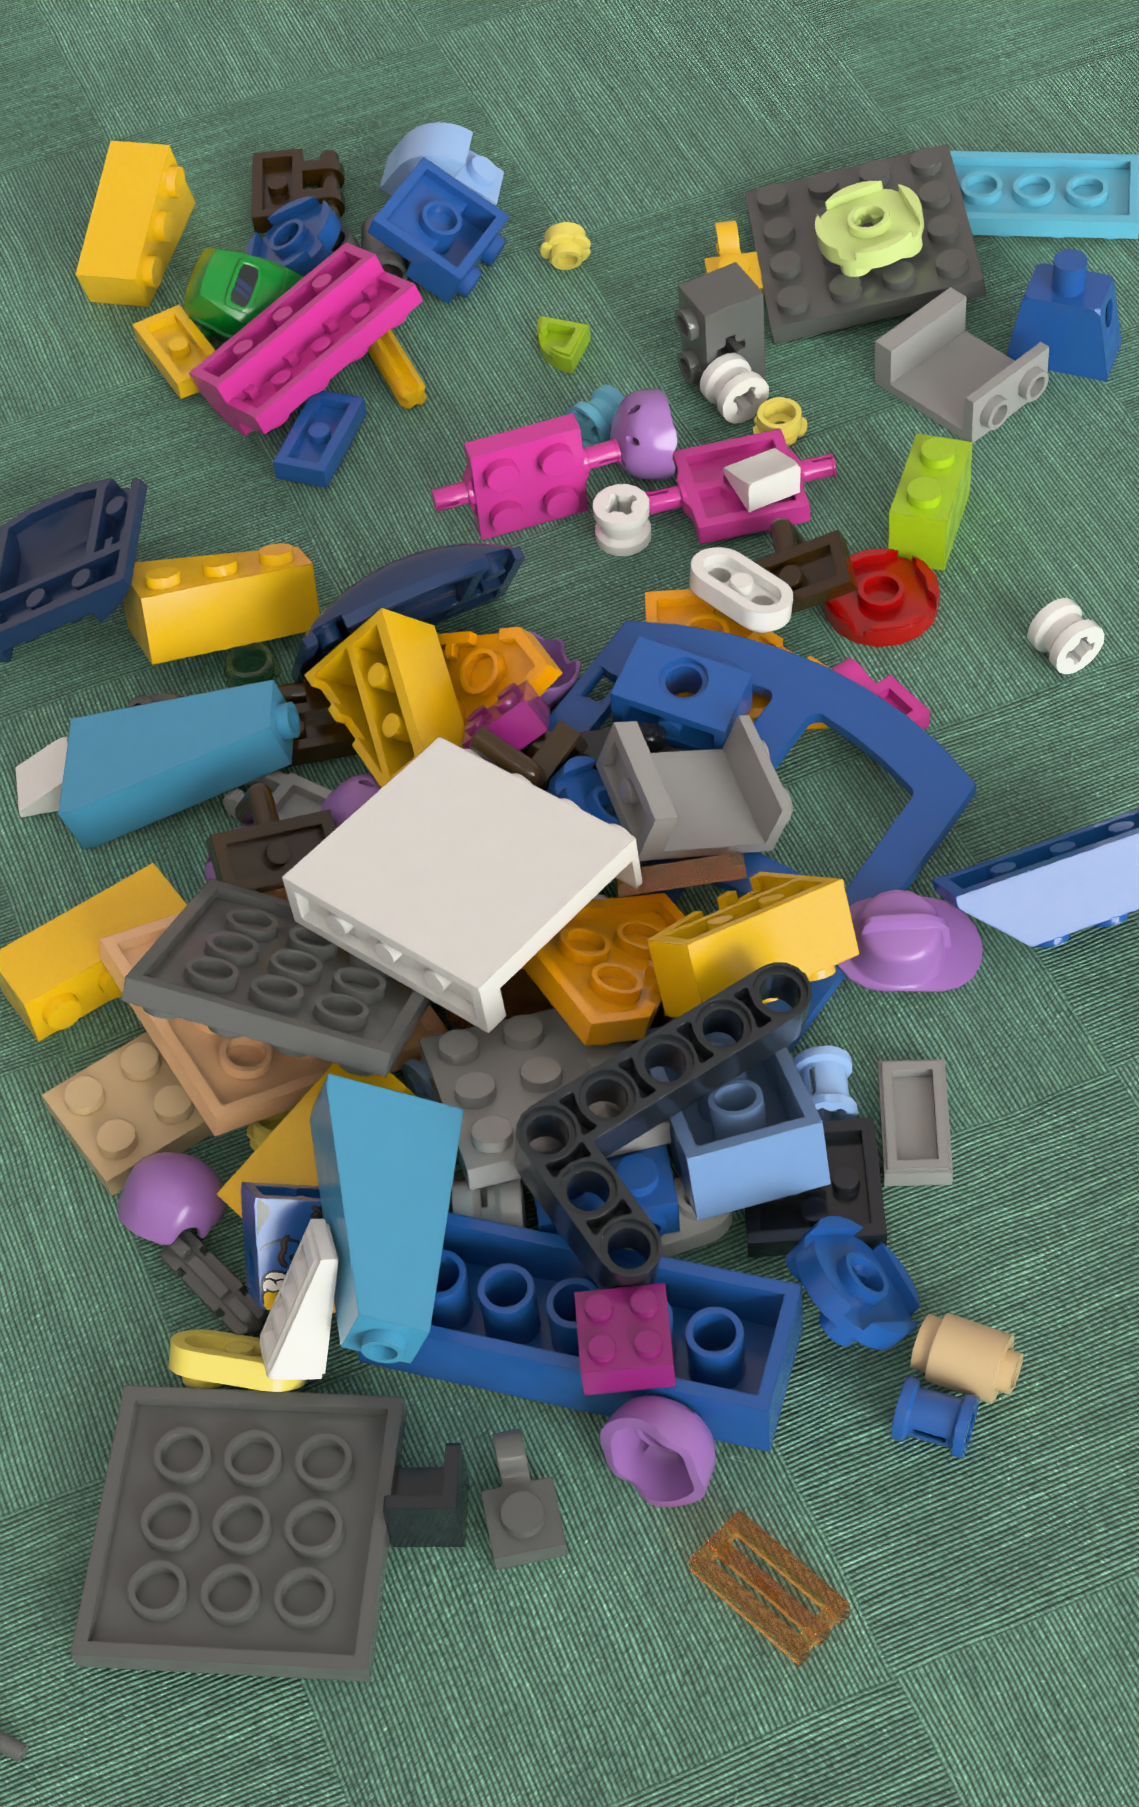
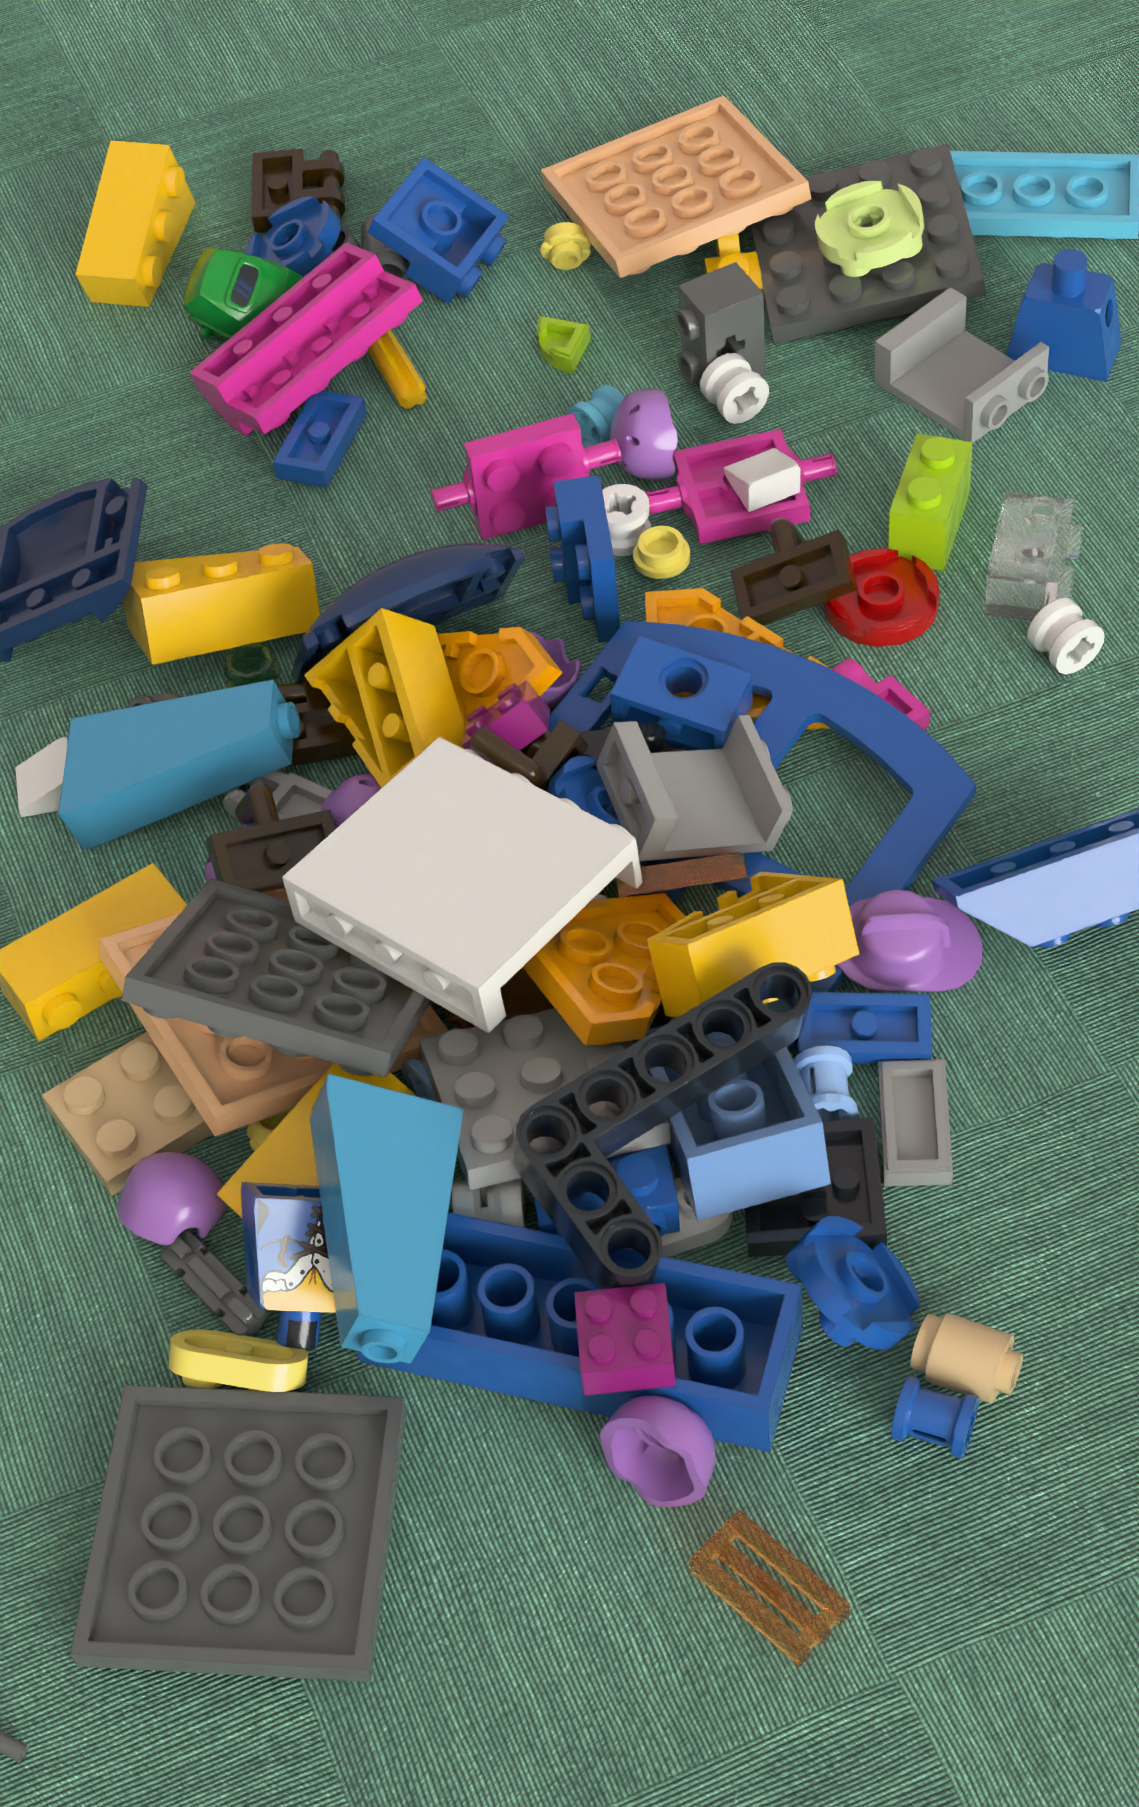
yellow plate [132,304,216,399] -> none
white slope [259,1219,339,1380] -> none
light blue brick [380,122,504,206] -> none
black panel [383,1443,469,1547] -> none
dark grey plate [481,1428,568,1570] -> none
white plate [689,547,793,633] -> none
light yellow plate [753,397,808,447] -> none
none -> light nougat plate [541,95,811,278]
none -> blue plate [545,475,620,643]
none -> light yellow plate [633,526,690,579]
none -> blue plate [797,992,932,1064]
none -> clear brick [984,491,1084,621]

